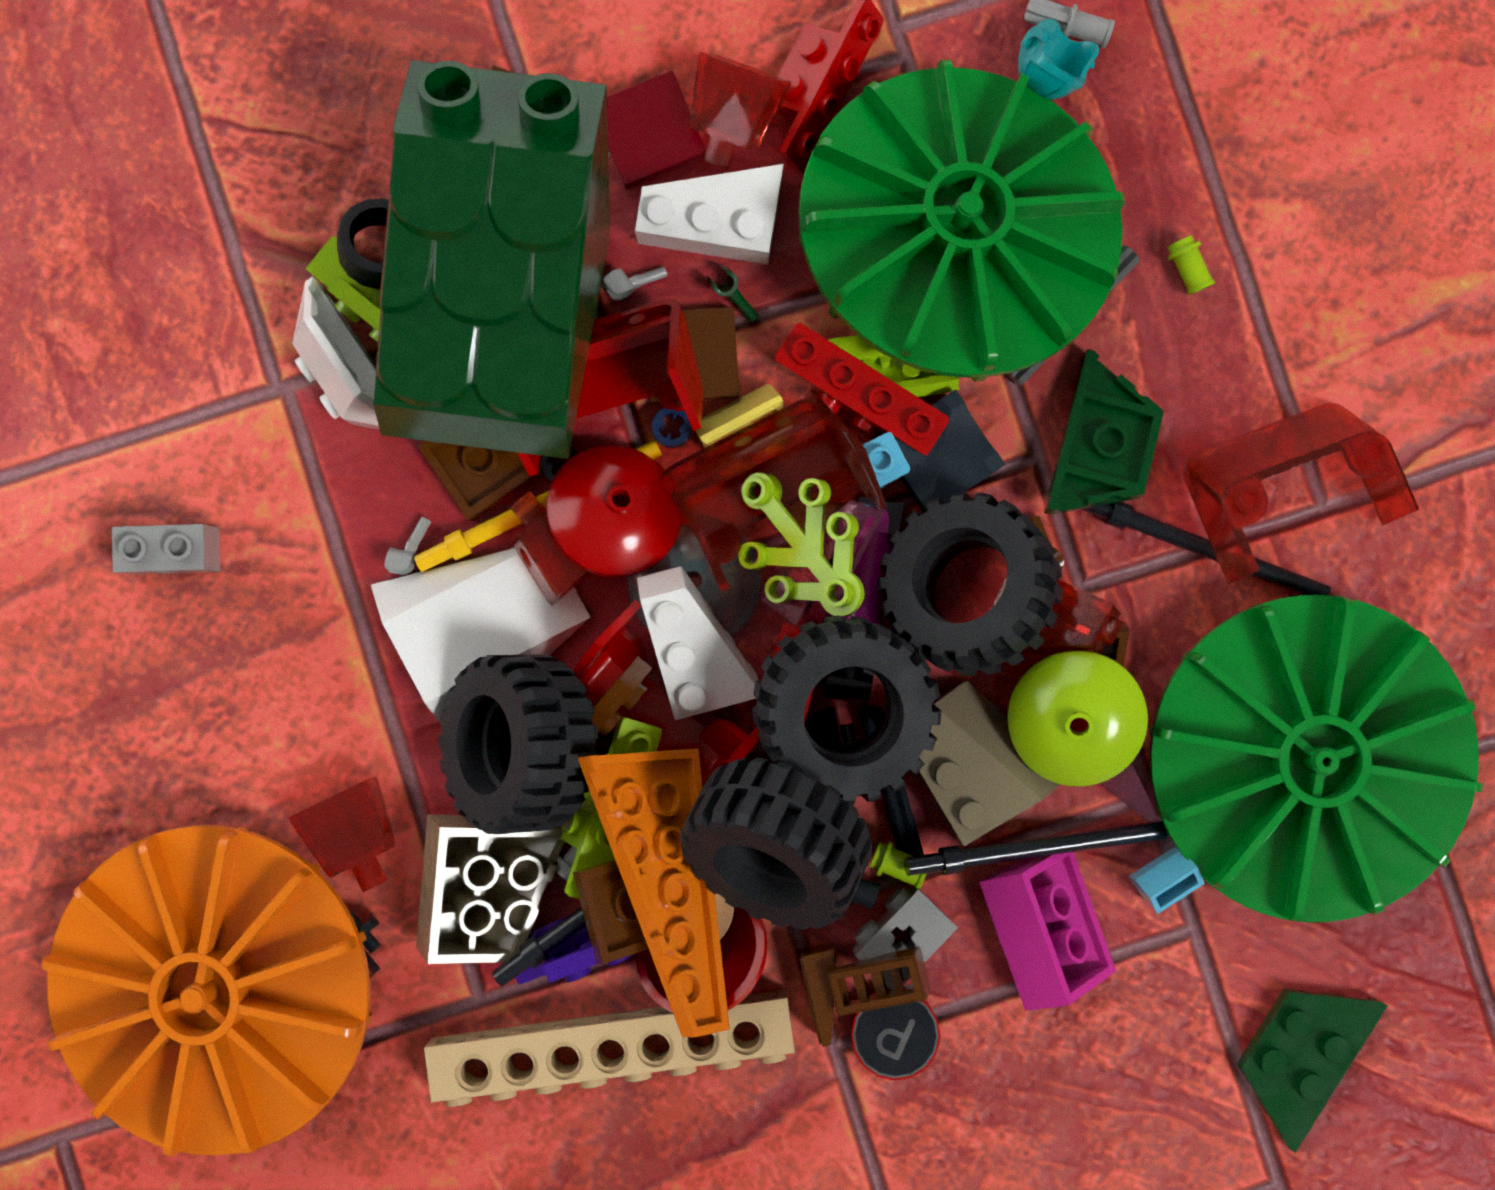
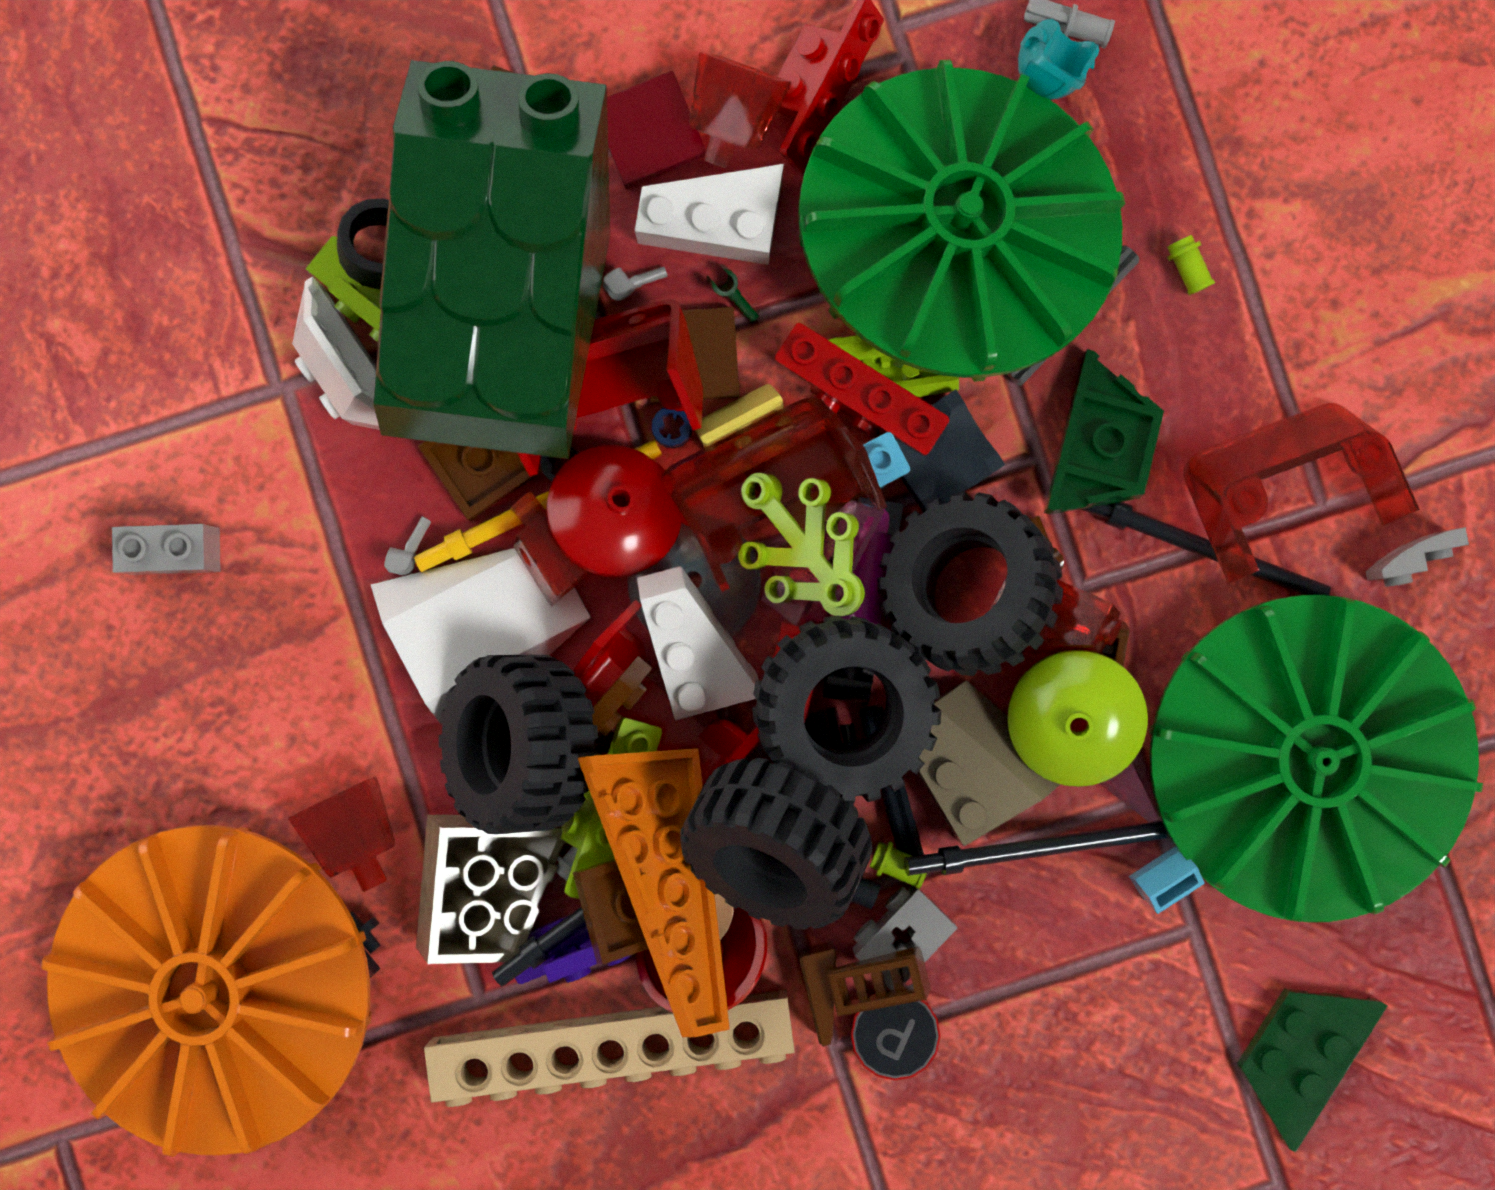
dark pink slope [979,852,1116,1011] -> none
none -> light grey slope [1366,527,1469,587]

